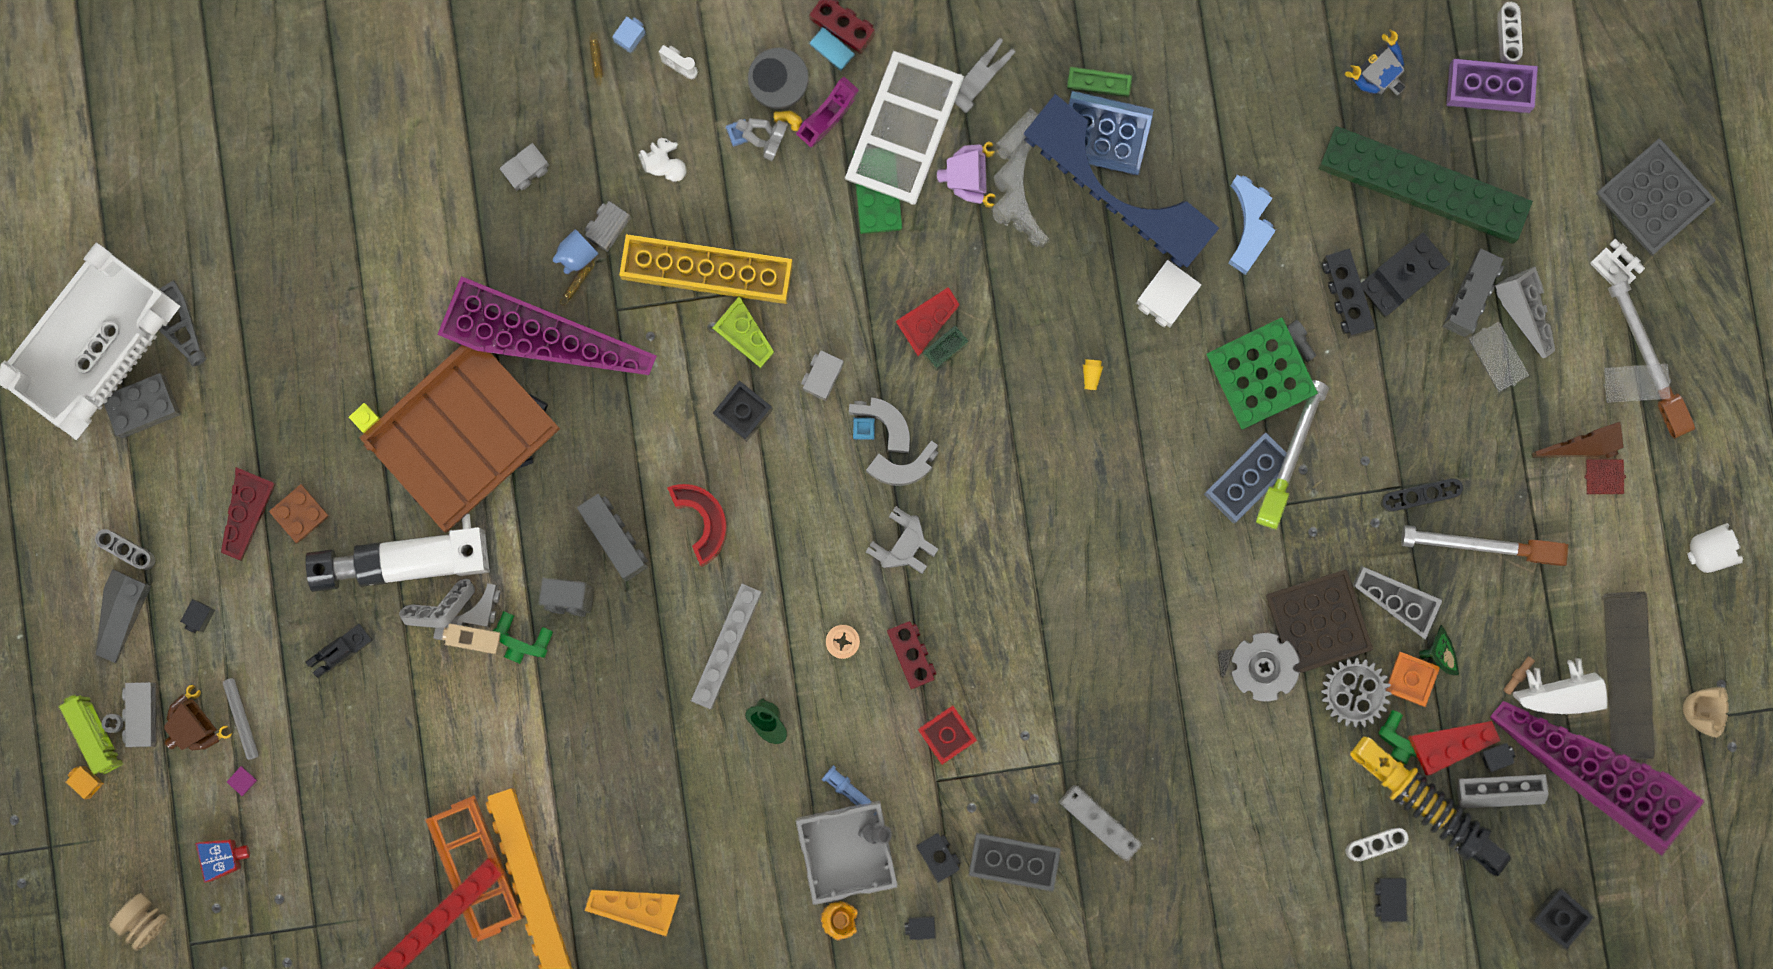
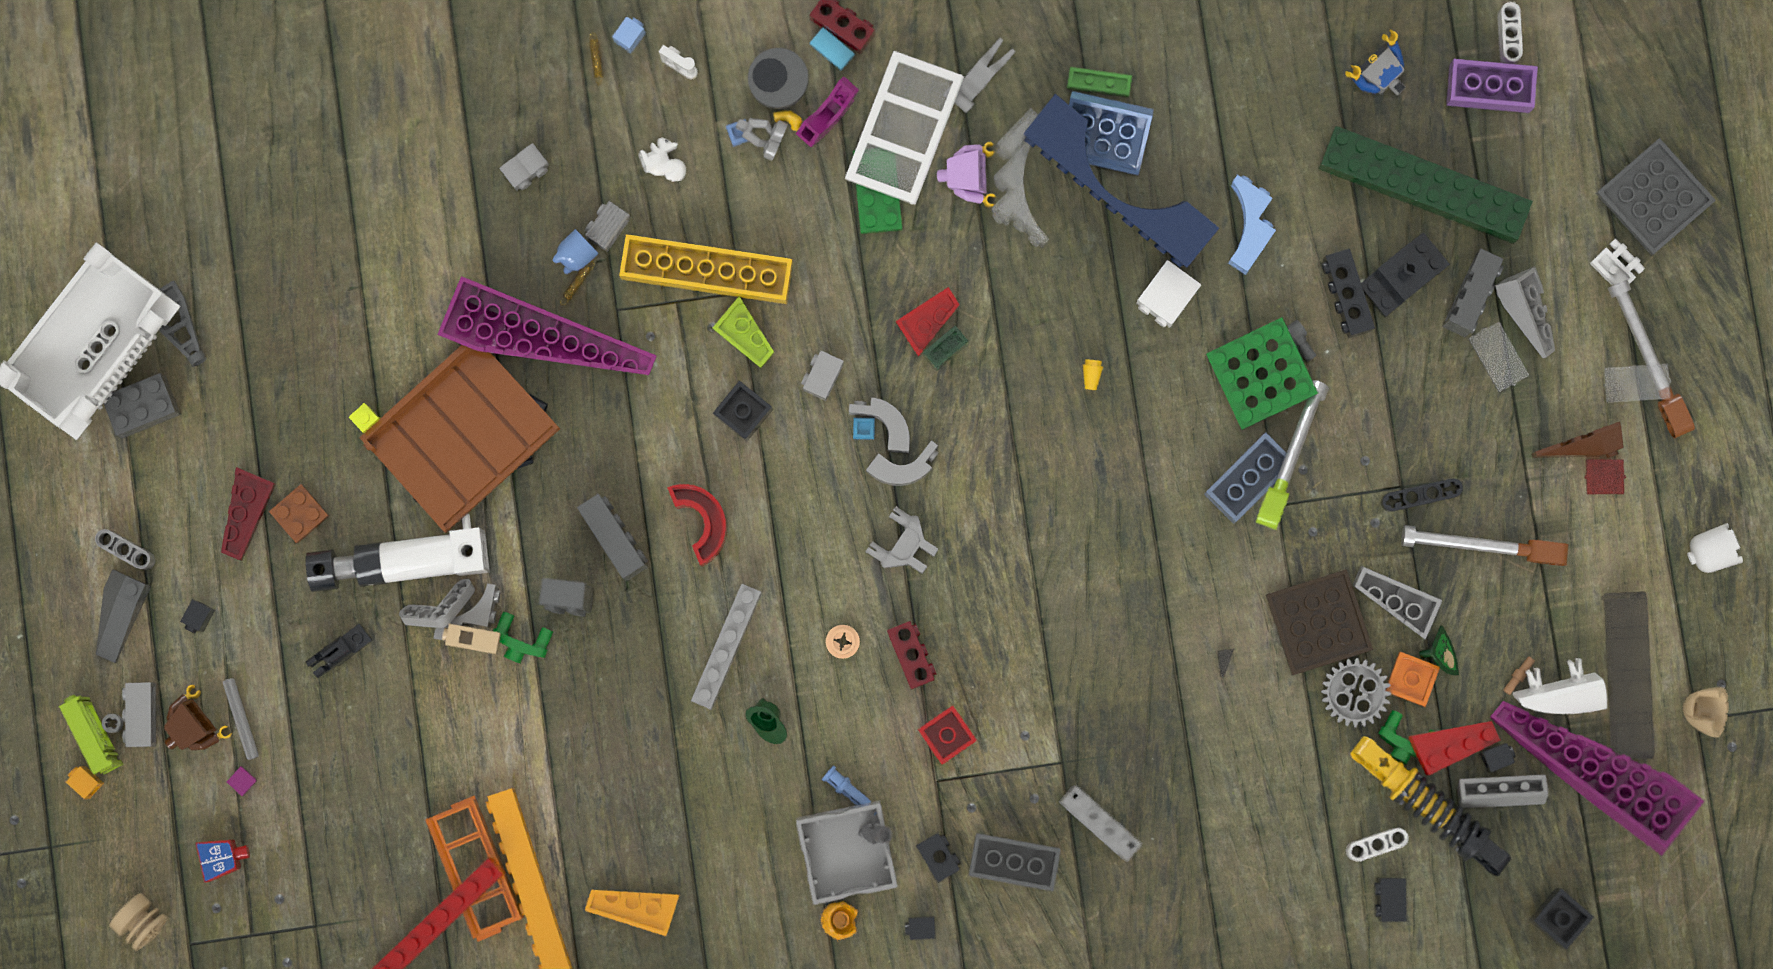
light grey piece [1232,633,1300,701] -> none

